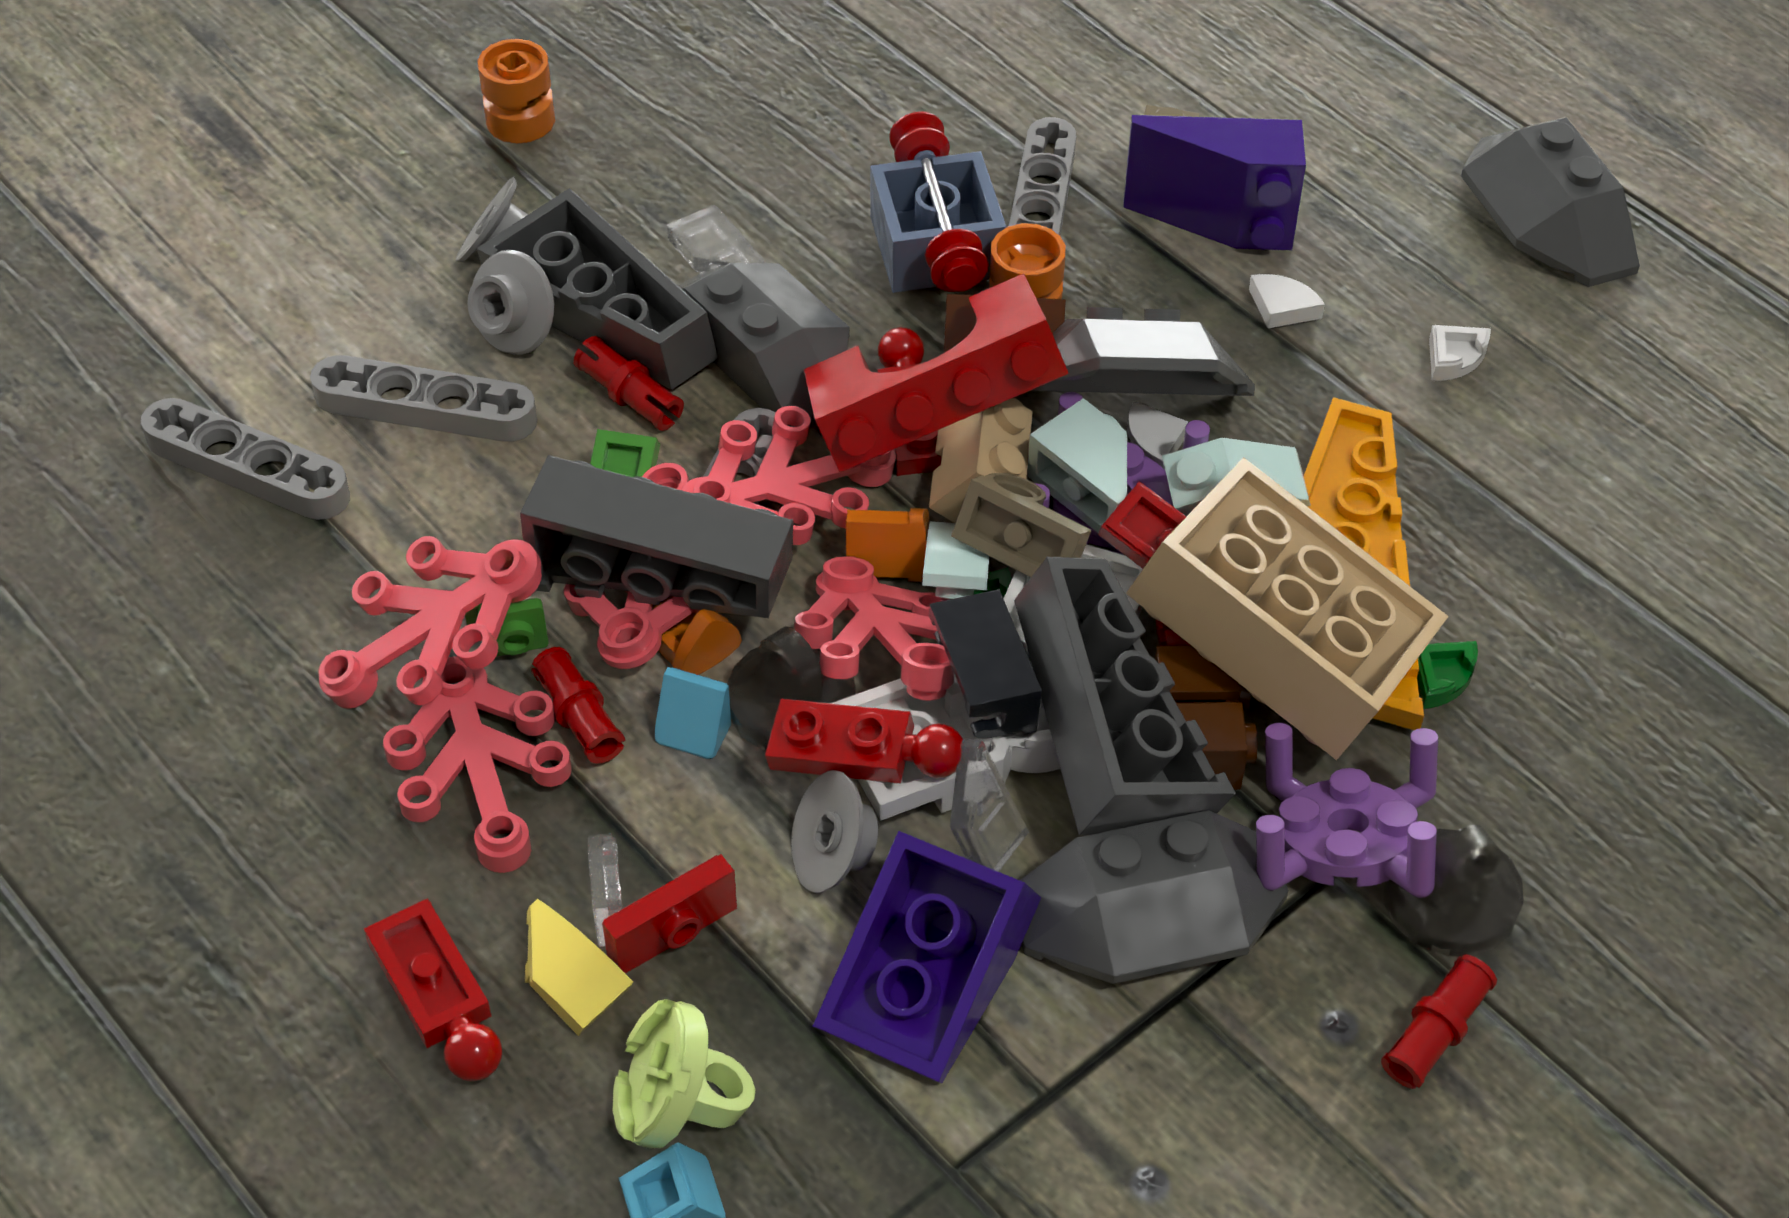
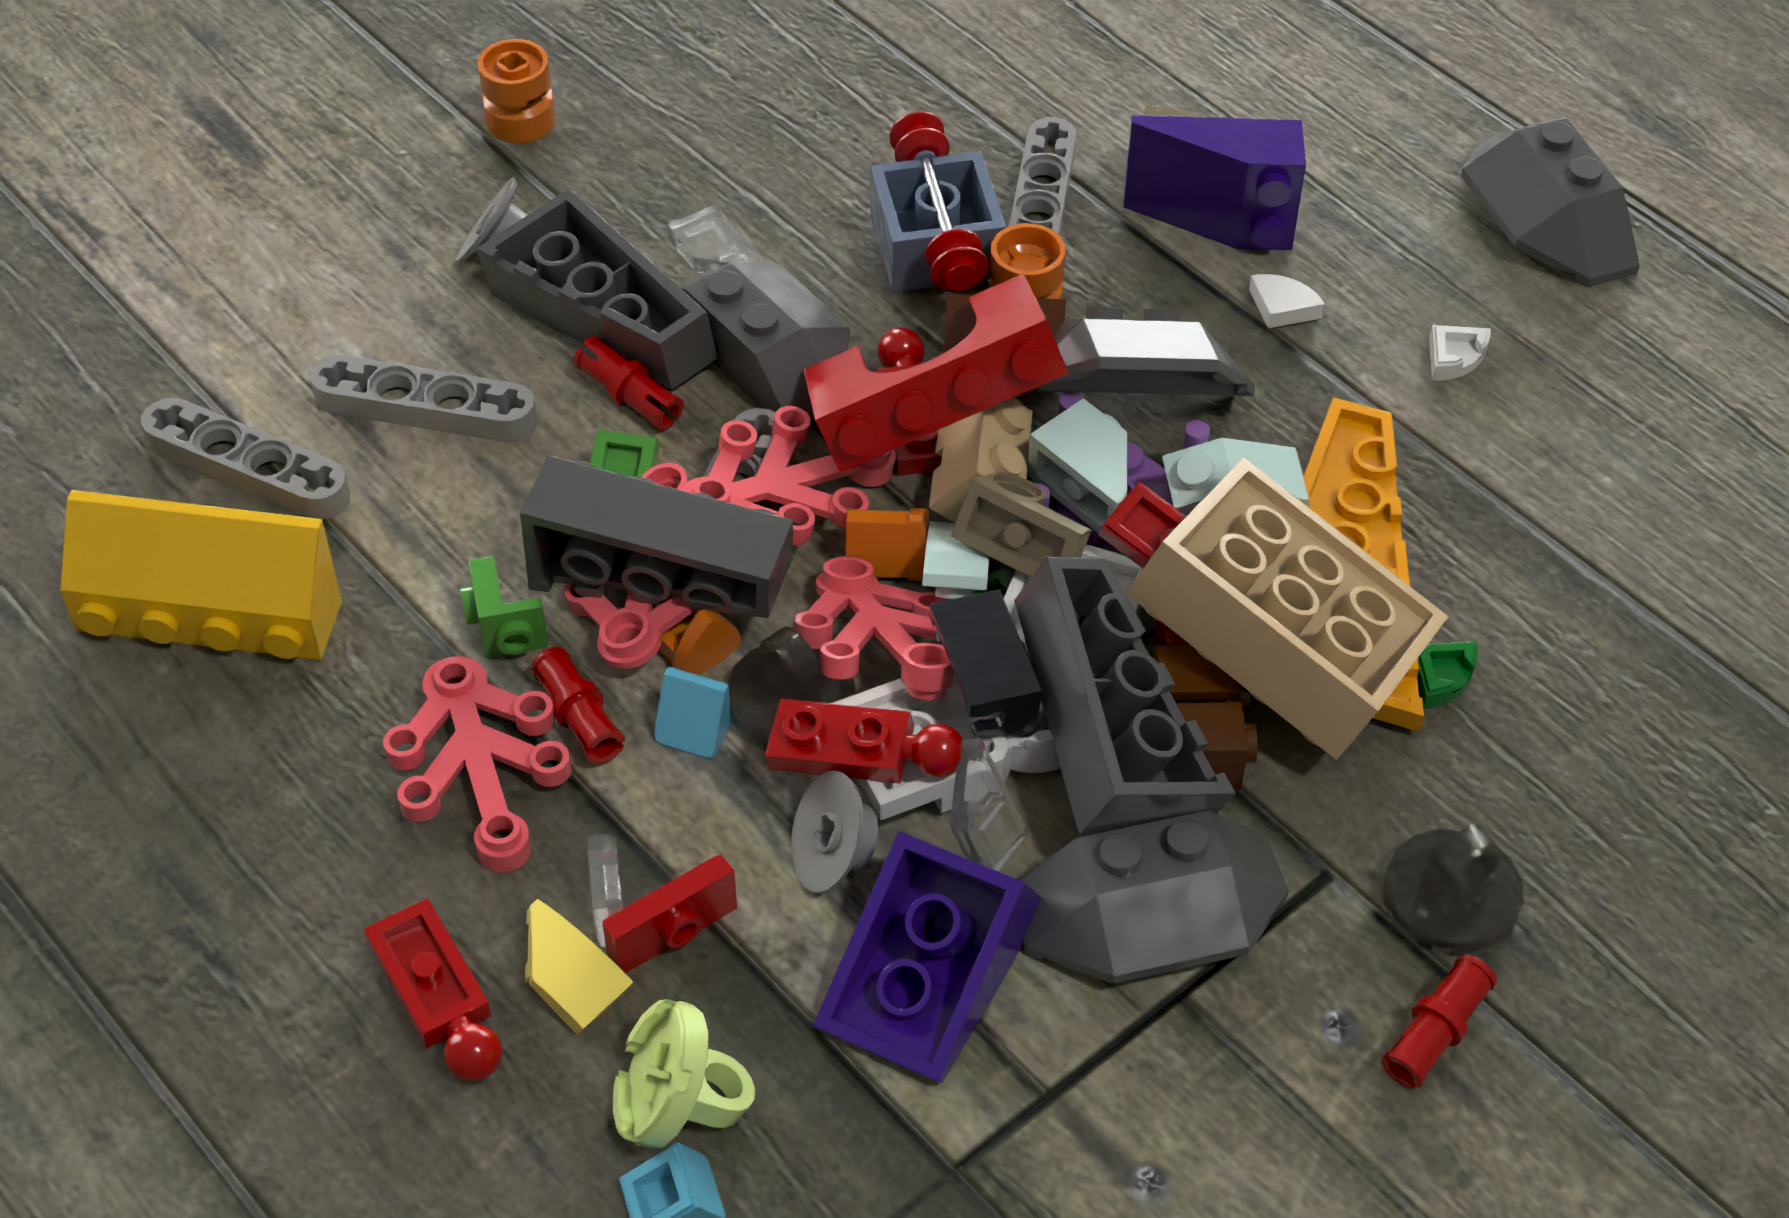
coral plant [319,536,542,709] -> none
light grey piece [467,250,554,355] -> none
white tile [1127,401,1188,469] -> none
medium lavender plate [1256,723,1438,898] -> none
none -> yellow slope [60,490,342,660]

